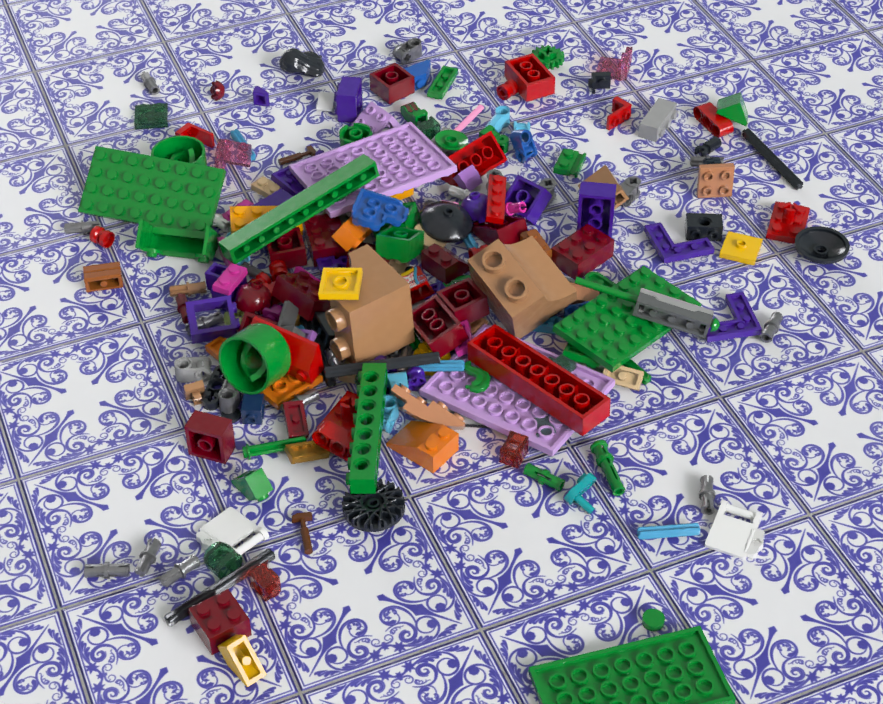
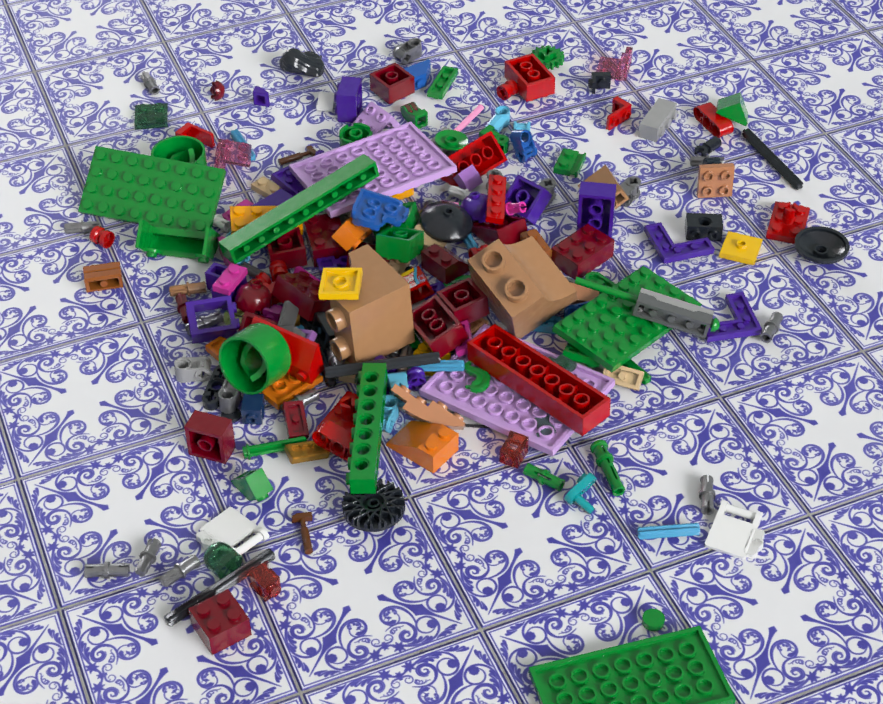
medium nougat tile [183,380,205,406] -> none
yellow slope [217,634,267,687] -> none
clear green brick [416,116,440,140] -> none

